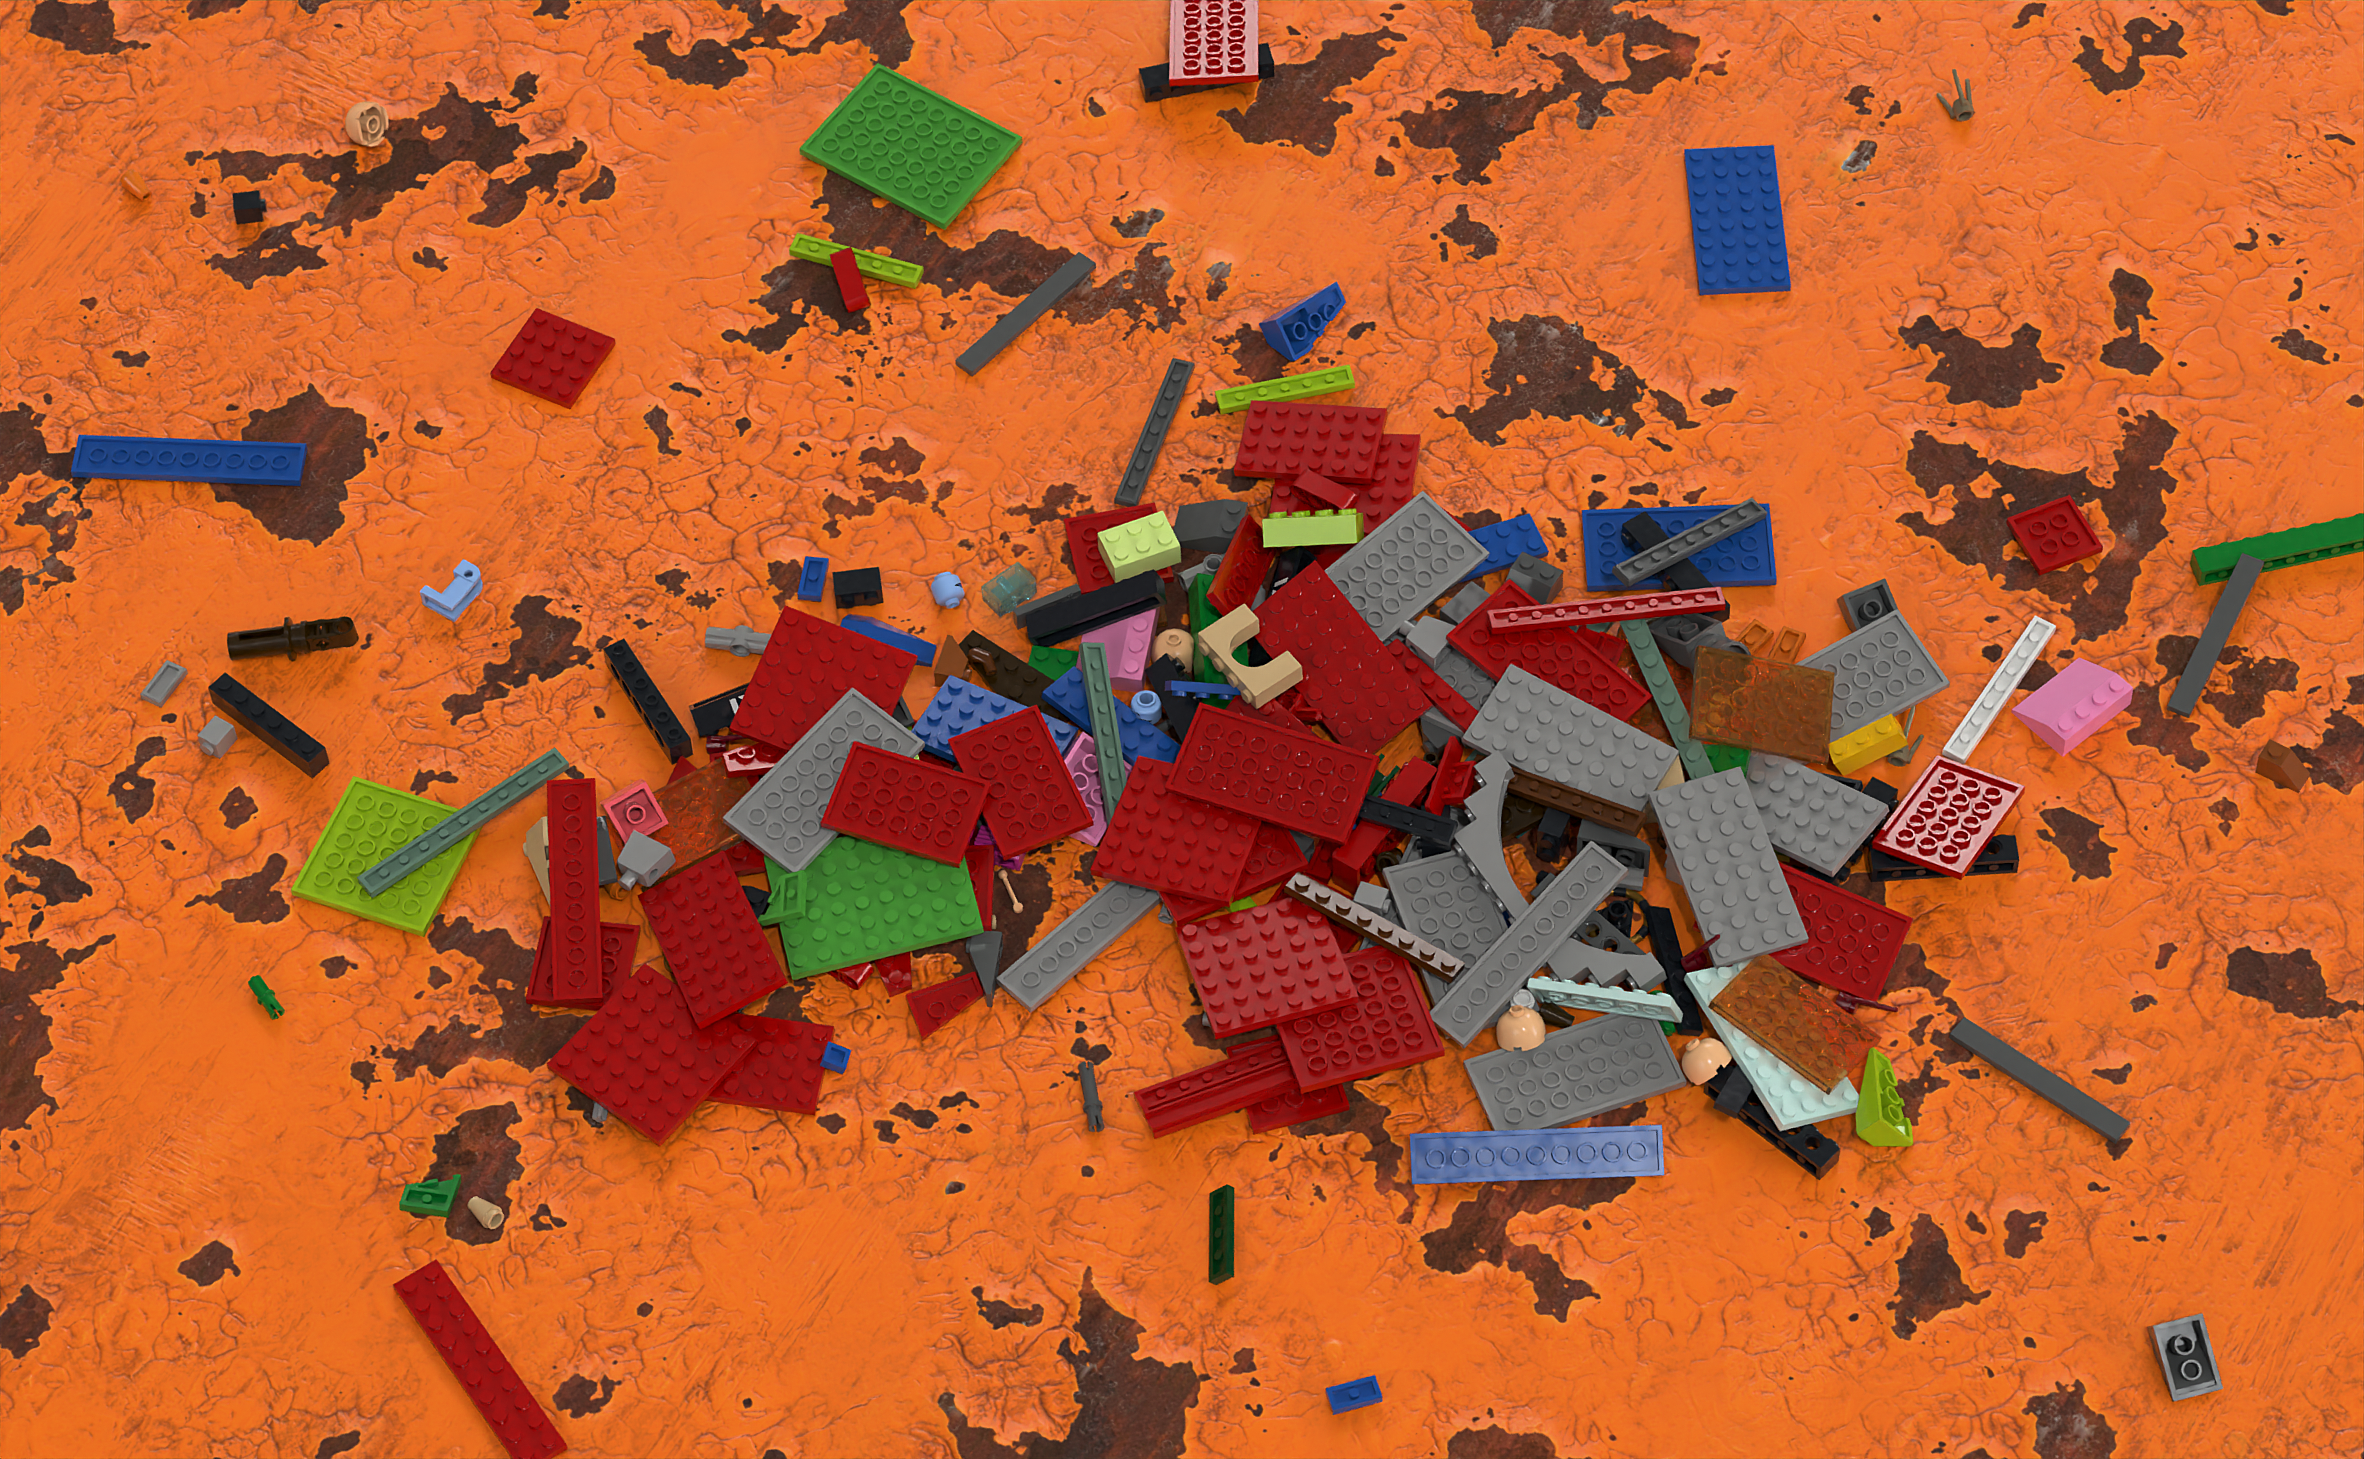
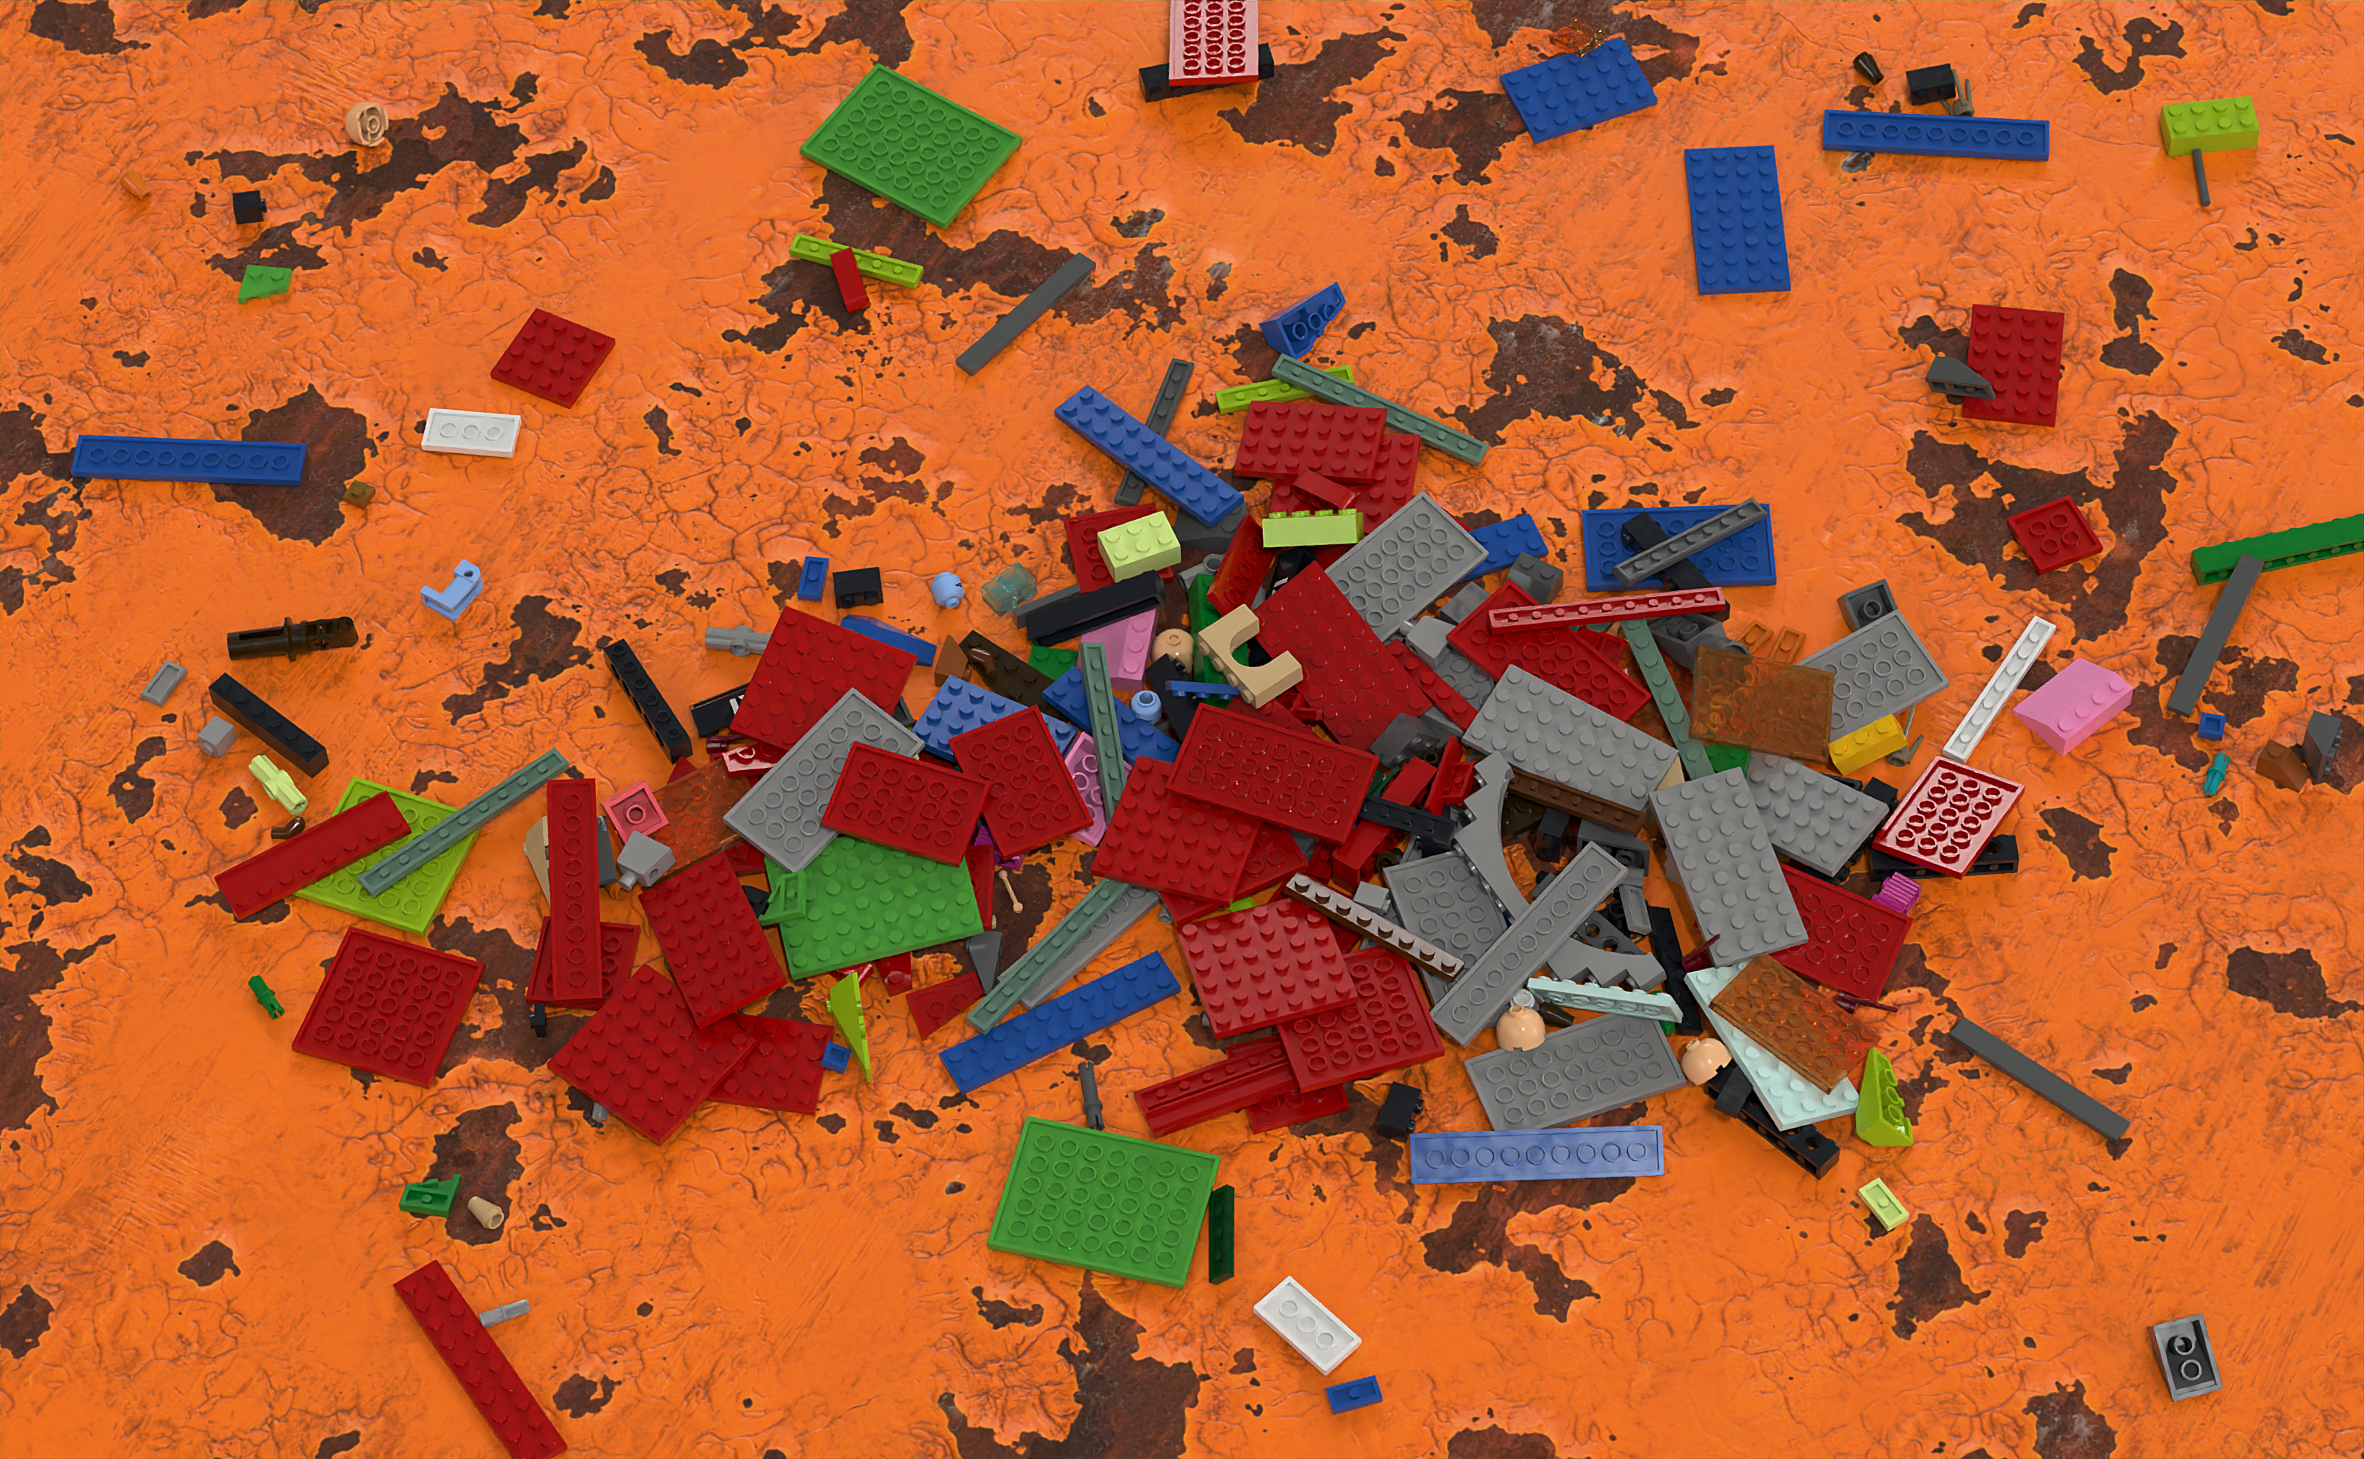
none -> red plate [214,790,412,921]
none -> bright green wing [238,265,293,304]
none -> yellowish green piece [248,755,308,815]
none -> reddish brown arm [271,816,305,840]
none -> red plate [291,926,486,1089]
none -> pearl gold plate [343,480,376,509]
none -> white plate [421,408,521,458]
none -> light grey axle [478,1299,530,1328]
none -> black plate [530,1003,547,1038]
none -> lime wedge [826,972,872,1082]
none -> blue plate [939,950,1181,1095]
none -> sand green plate [966,878,1134,1035]
none -> bright green plate [987,1116,1221,1290]
none -> blue plate [1054,385,1245,528]
none -> white plate [1253,1275,1362,1376]
none -> sand green plate [1271,353,1489,467]
none -> flat silver brick [1369,713,1441,771]
none -> black brick [1377,1081,1425,1143]
none -> blue plate [1499,37,1657,144]
none -> clear orange plate [1549,17,1608,57]
none -> light grey tile [1619,884,1652,935]
none -> blue plate [1823,109,2049,161]
none -> dark brown cone [1853,52,1884,85]
none -> yellowish green plate [1858,1178,1909,1231]
none -> dark pink brick [1871,871,1922,915]
none -> black brick [1906,63,1956,106]
none -> dark grey slope [1926,356,1996,400]
none -> red plate [1962,304,2065,427]
none -> lime brick [2159,96,2260,157]
none -> dark grey bar [2192,149,2211,207]
none -> blue plate [2198,712,2226,741]
none -> teal axle [2202,752,2231,796]
none -> dark grey slope [2300,710,2344,783]

